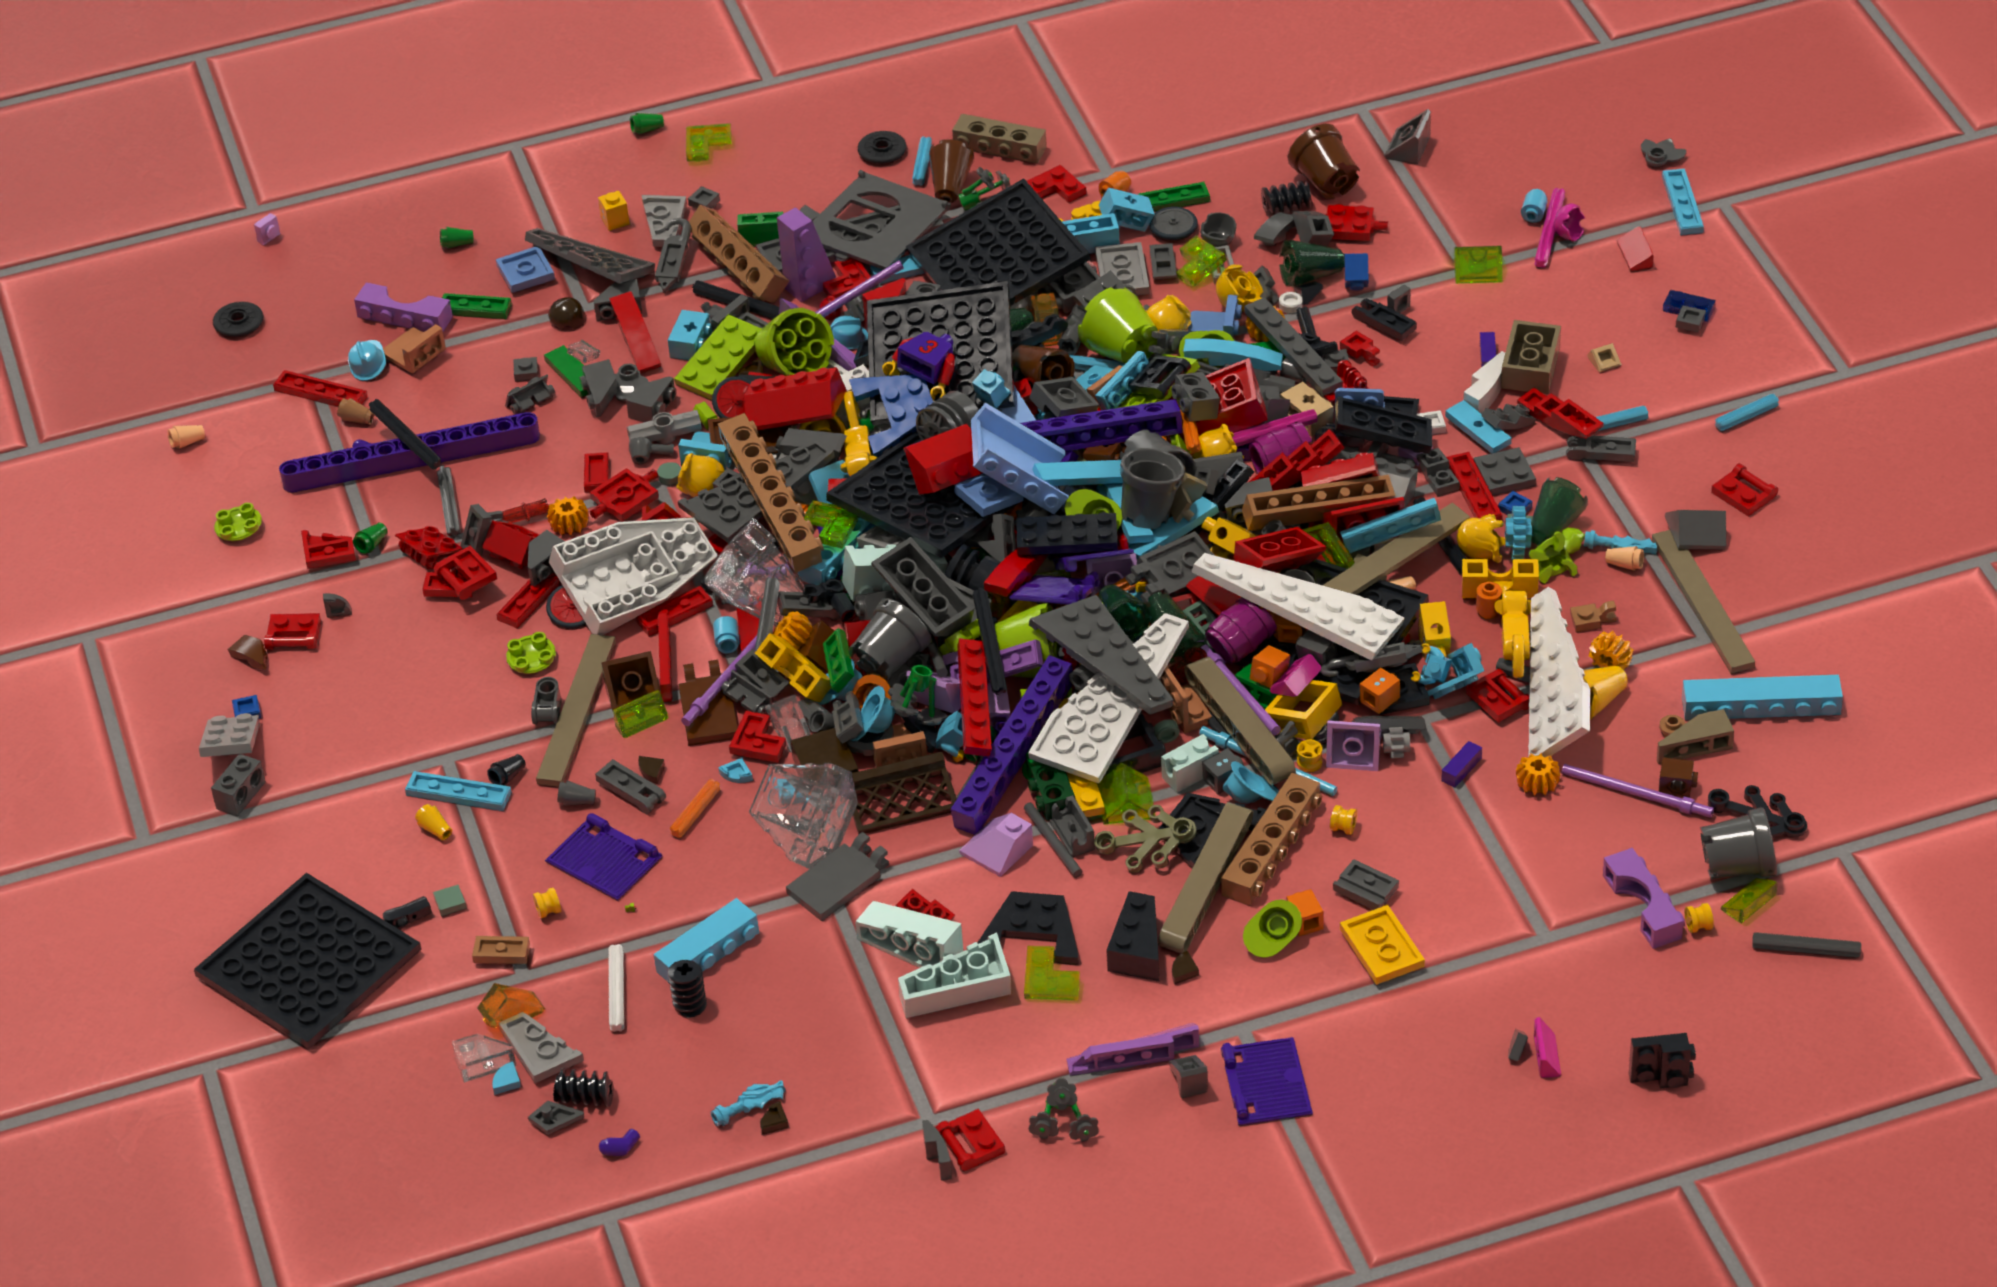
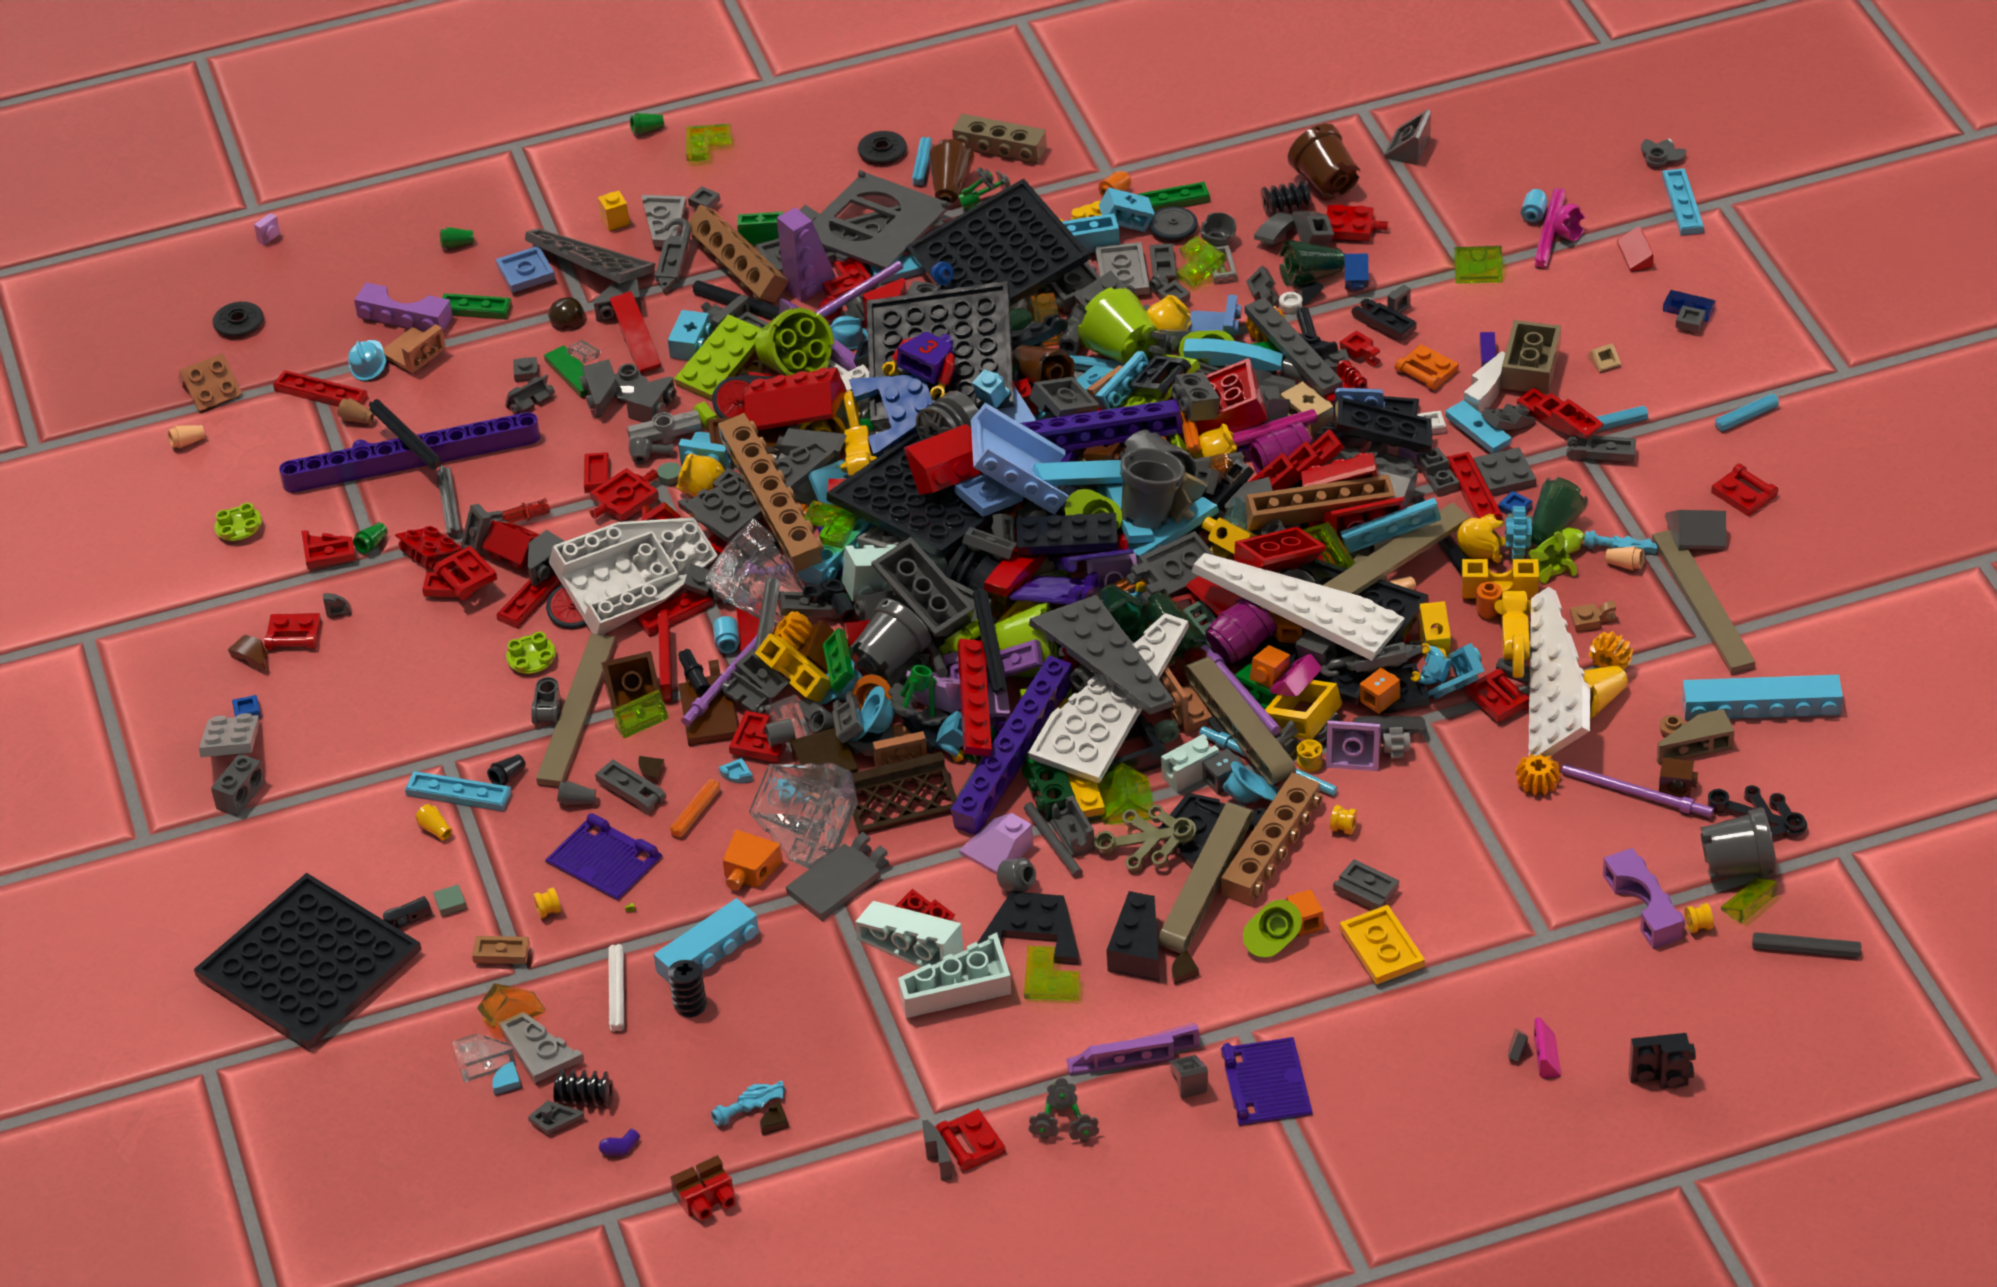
light orange gear [547,496,589,535] -> none
red plate [1027,164,1087,203] -> none
yellow cylinder [1216,264,1263,312] -> none
dark purple piece [1441,741,1482,788] -> none
none -> nougat bracket [178,353,242,412]
none -> red hips [670,1155,736,1221]
none -> black axle [678,649,711,695]
none -> dark grey plate [682,564,714,597]
none -> orange torso [723,829,783,891]
none -> dark grey beam [765,718,796,747]
none -> blue plate [931,262,953,285]
none -> dark grey plate [962,527,1017,560]
none -> dark grey head [997,858,1036,893]
none -> dark grey plate [1149,274,1190,303]
none -> clear orange plate [1209,453,1233,473]
none -> clear light blue slope [1224,496,1247,529]
none -> orange plate [1394,344,1459,390]

